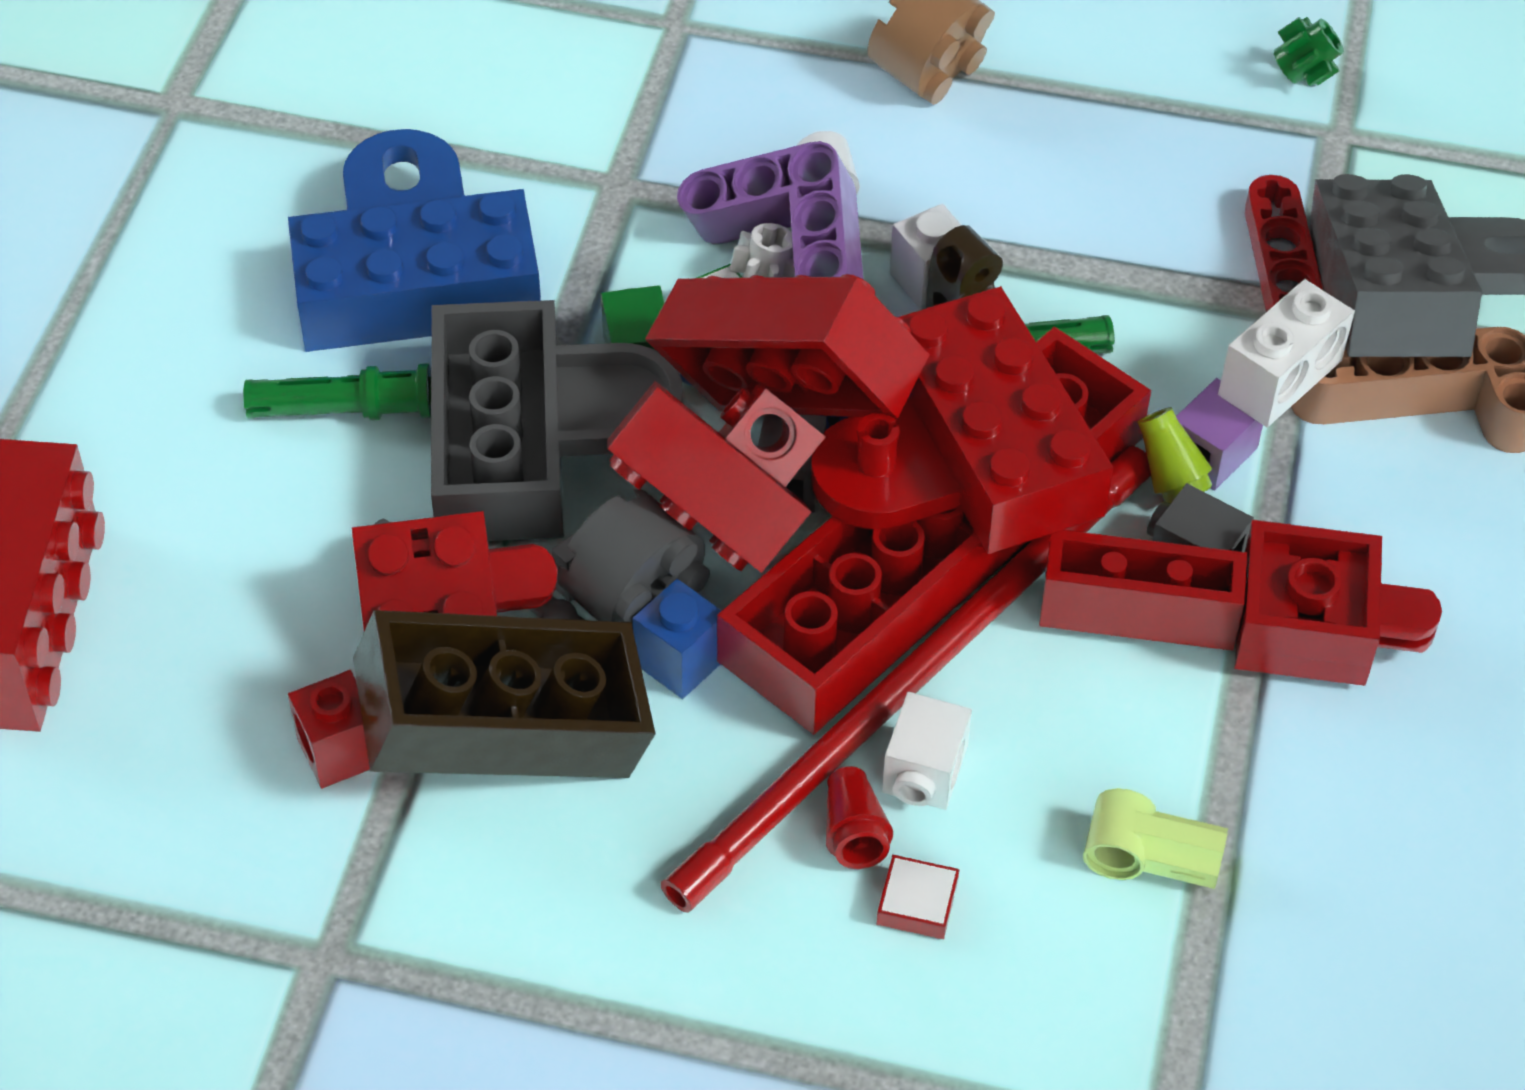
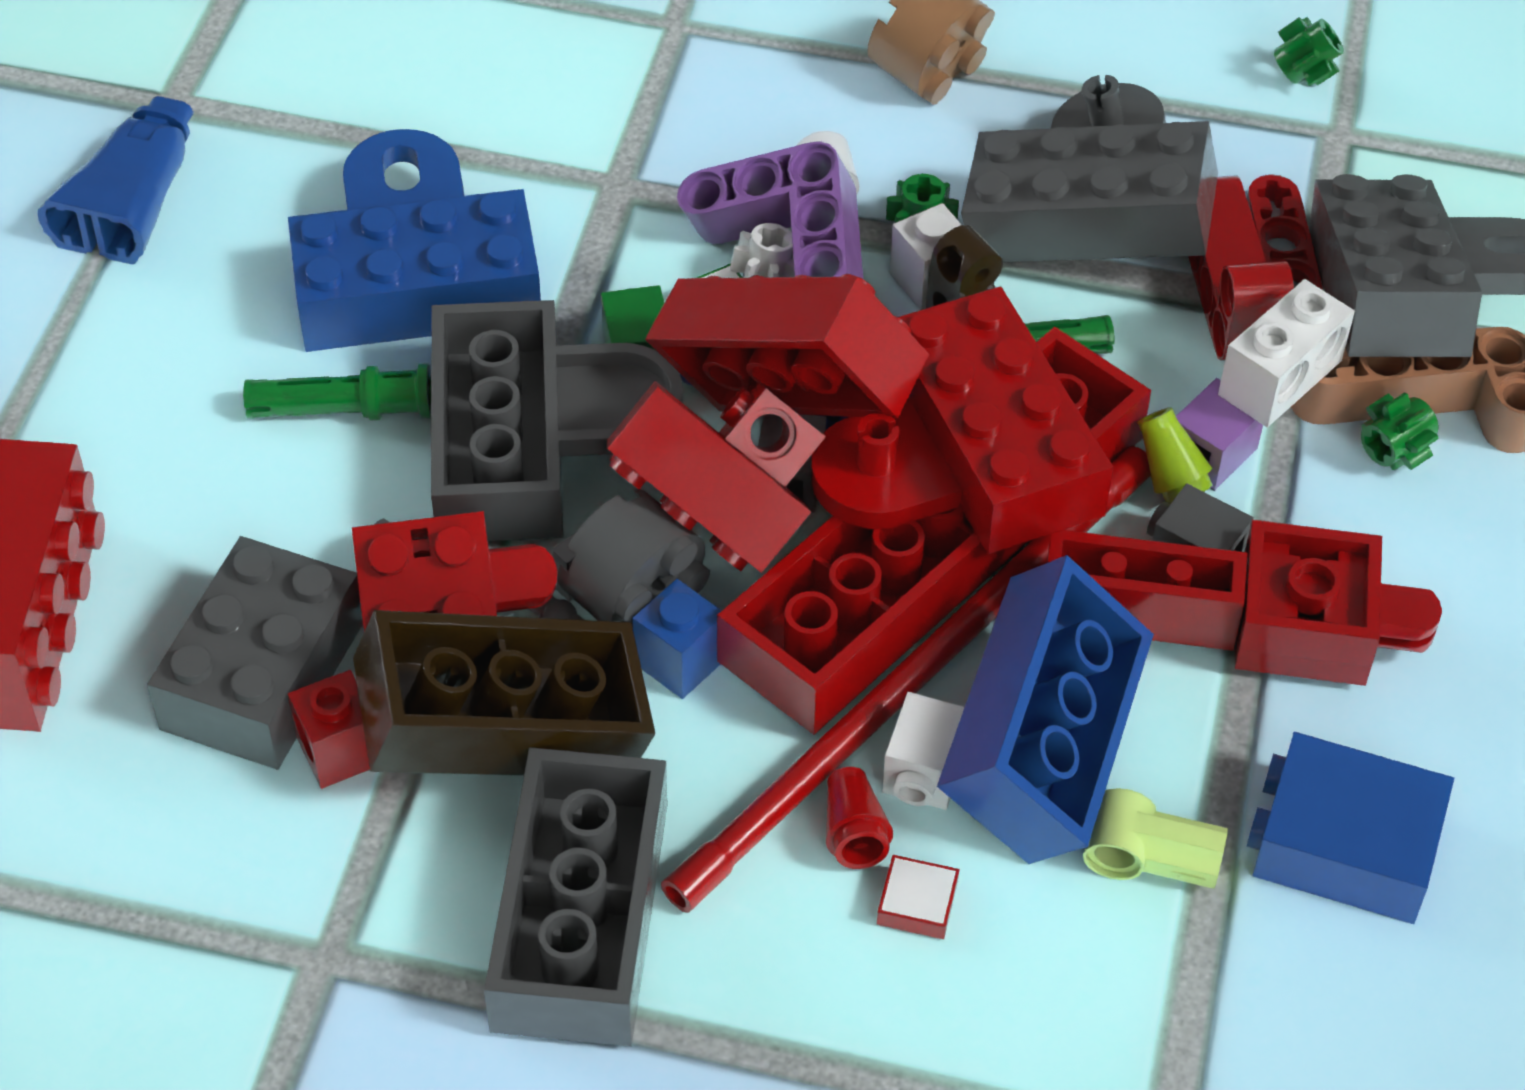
none -> blue piece [37,96,193,264]
none -> dark grey brick [147,535,363,770]
none -> dark grey brick [484,747,668,1047]
none -> green gear [886,174,959,223]
none -> blue brick [936,555,1154,864]
none -> dark grey brick [961,75,1218,262]
none -> red beam [1188,175,1294,361]
none -> blue brick [1246,731,1455,924]
none -> green gear [1361,392,1439,471]

